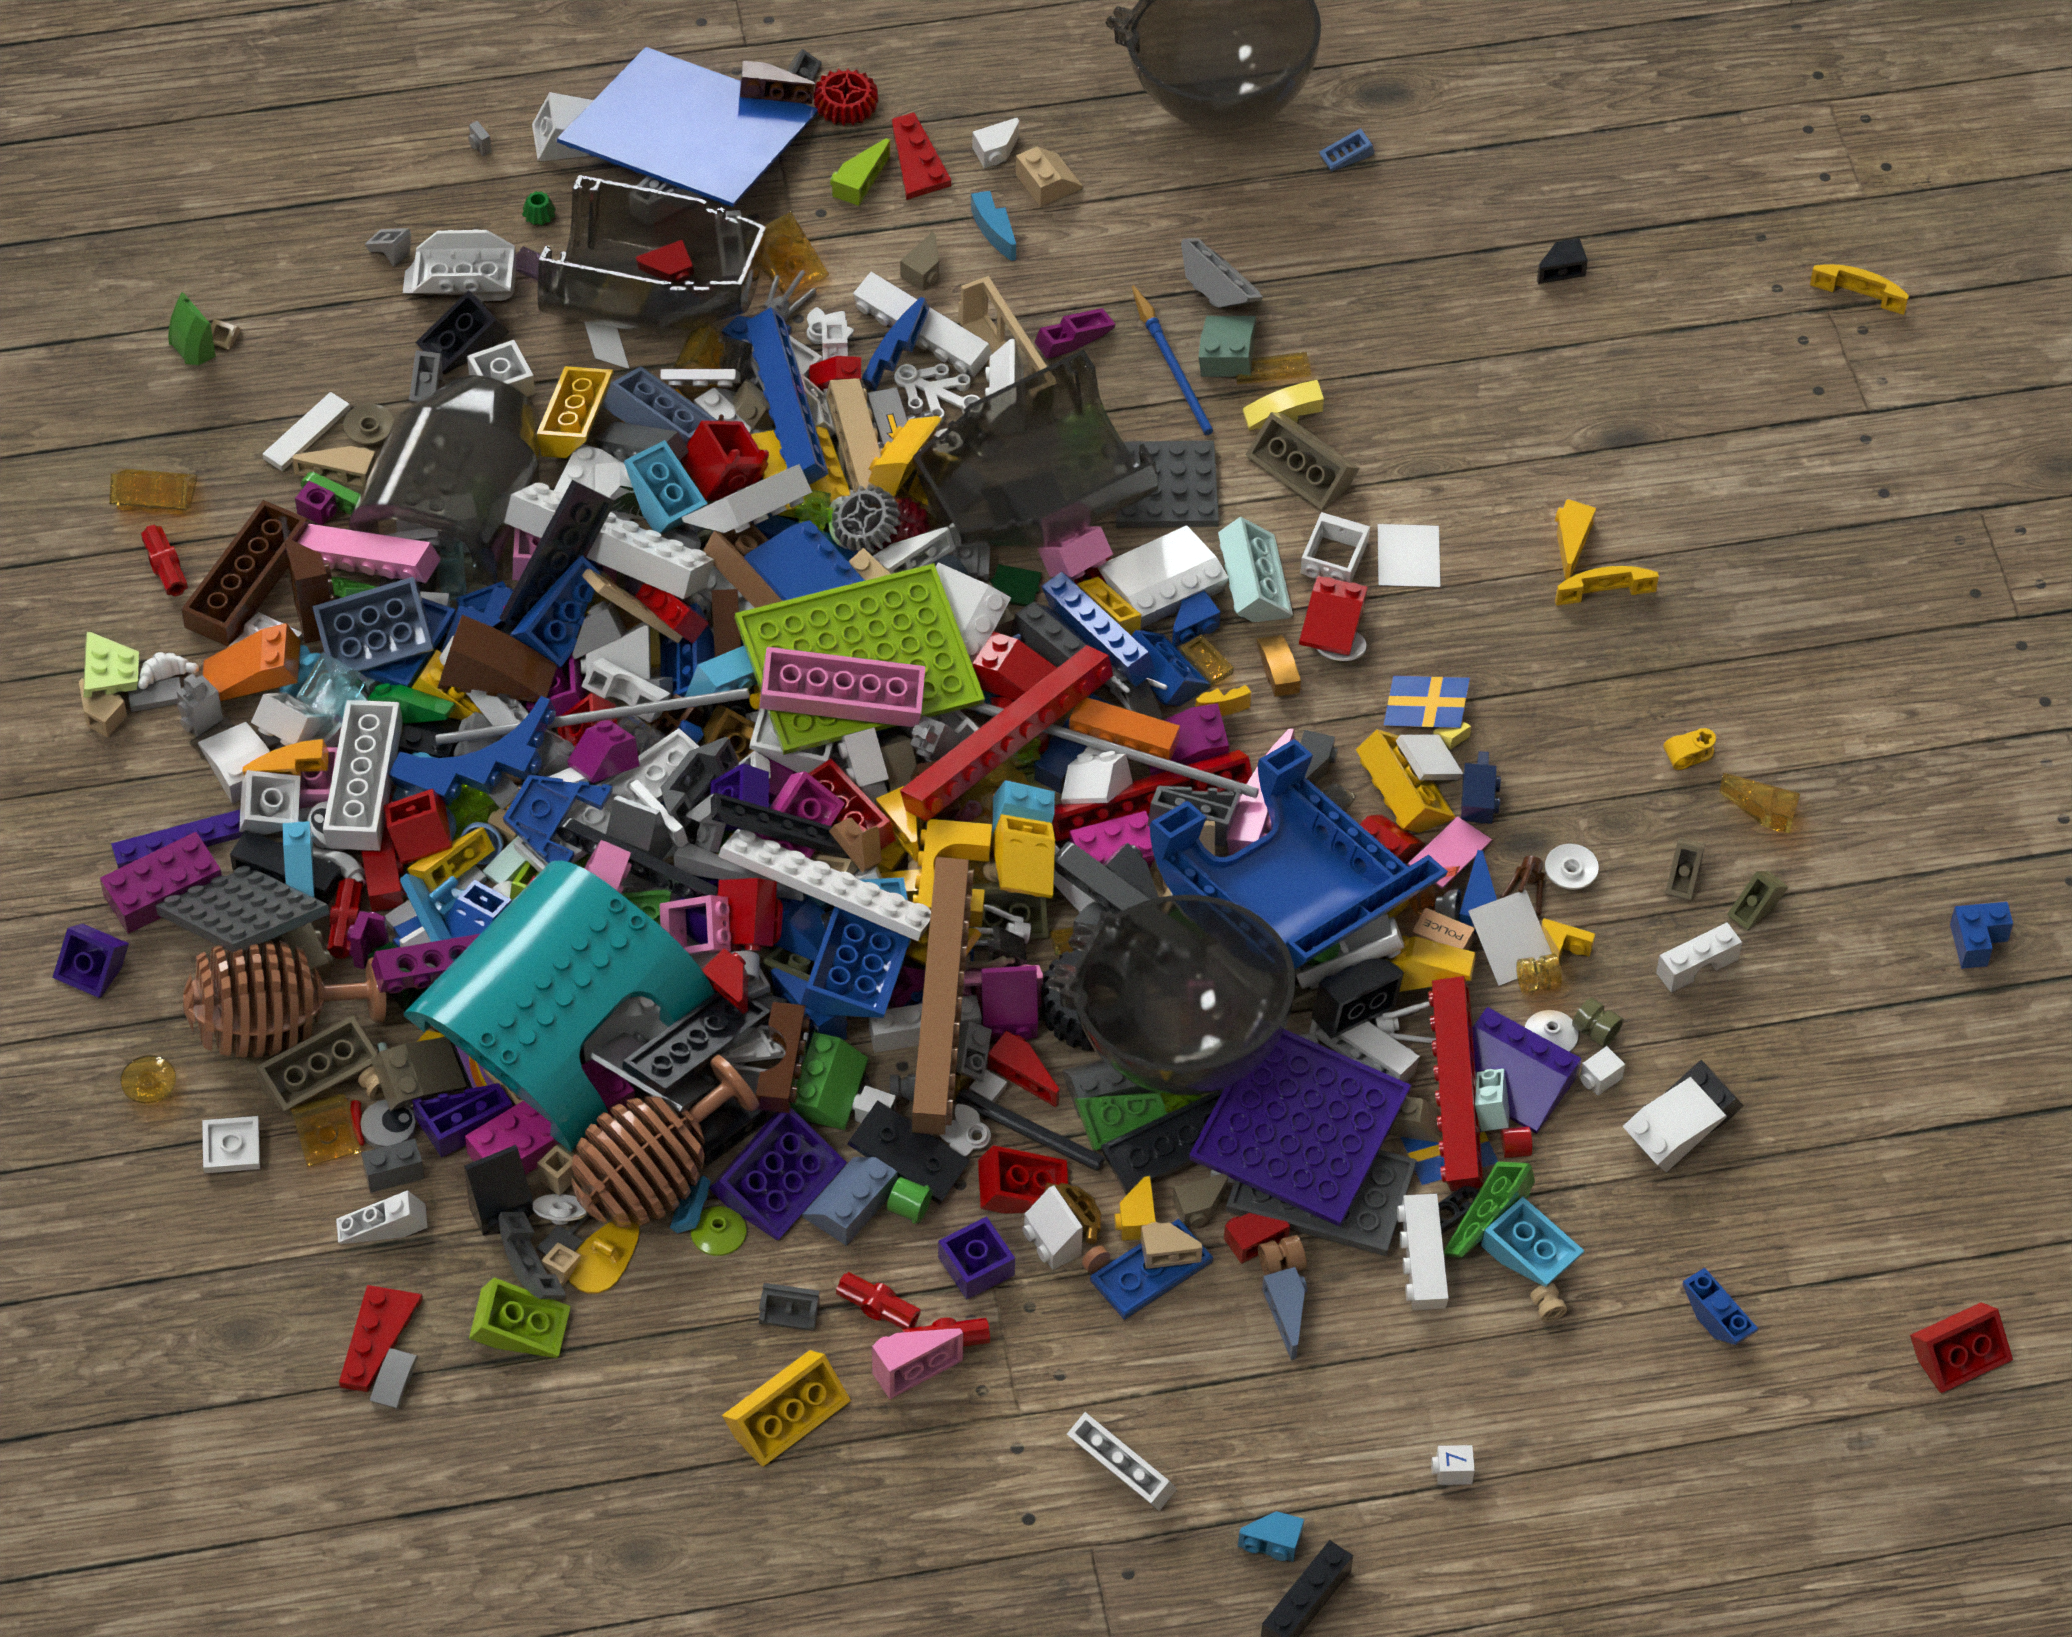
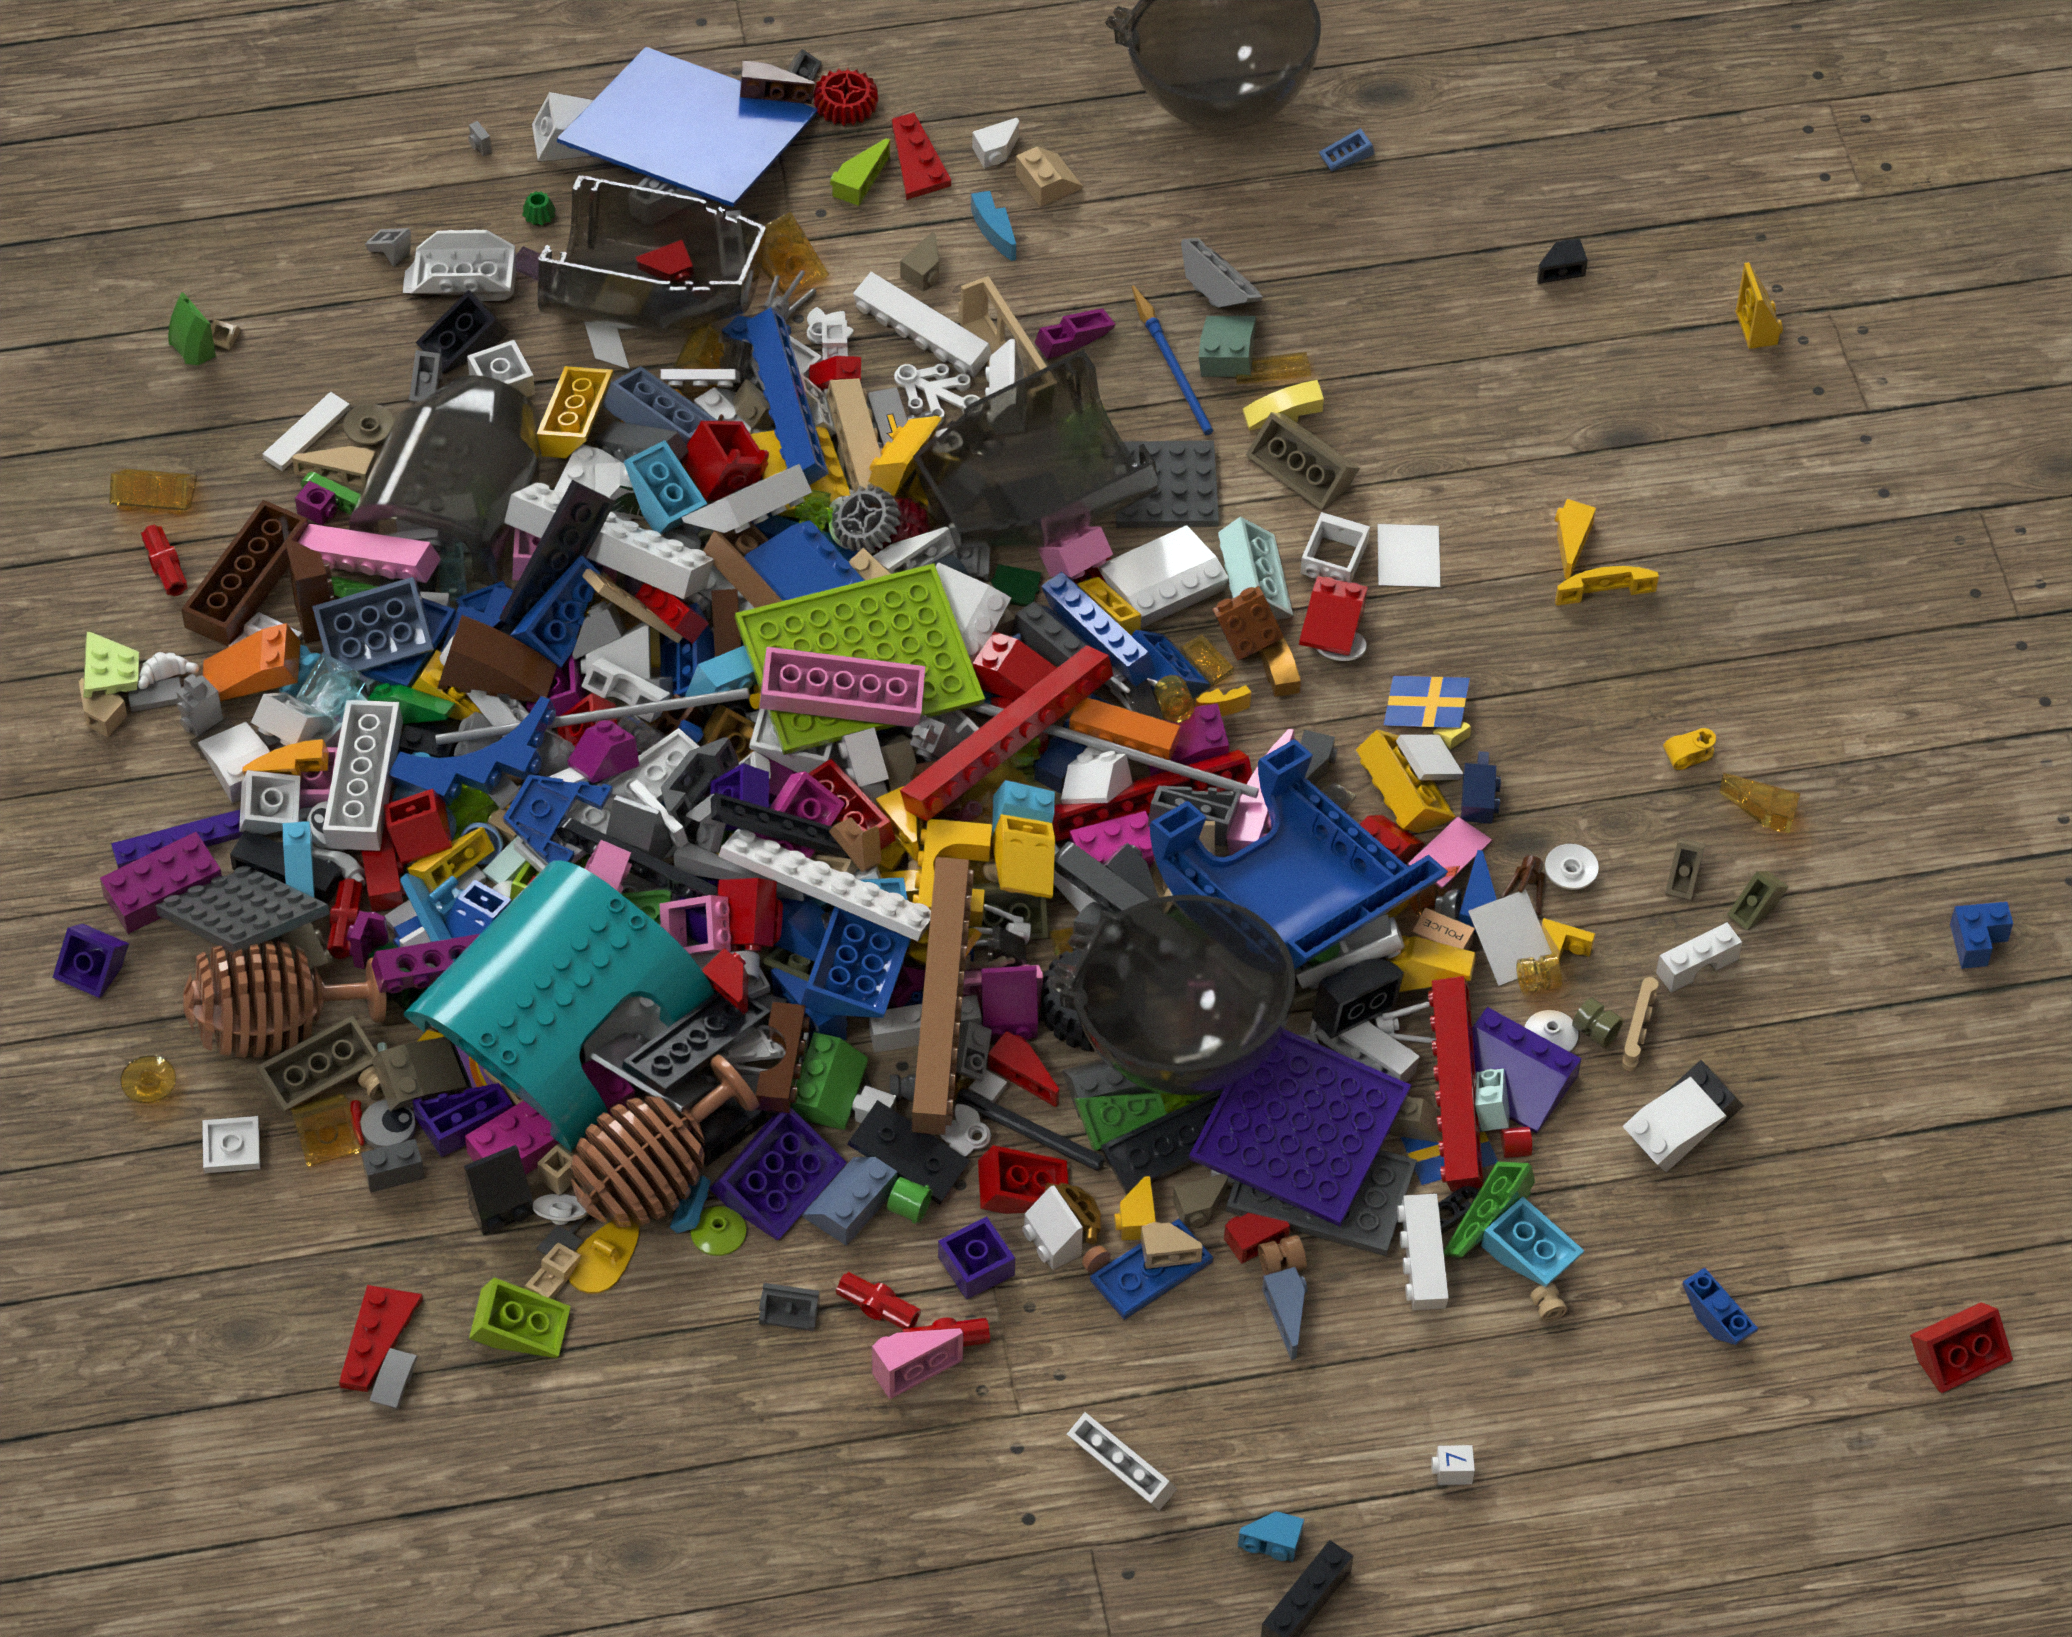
white slope [336,1190,428,1244] -> none
dark grey slope [499,1212,566,1299] -> none
yellow slope [722,1350,851,1467] -> none
blue slope [861,297,930,391] -> none
blue slope [1172,590,1220,647] -> none
white brick [1580,1046,1625,1096] -> none
yellow slope [1810,264,1909,315] -> none
none -> clear yellow wheel [1154,675,1195,723]
none -> dark orange brick [1212,586,1284,661]
none -> tan plate [1622,977,1658,1071]
none -> yellow slope [1735,262,1783,349]

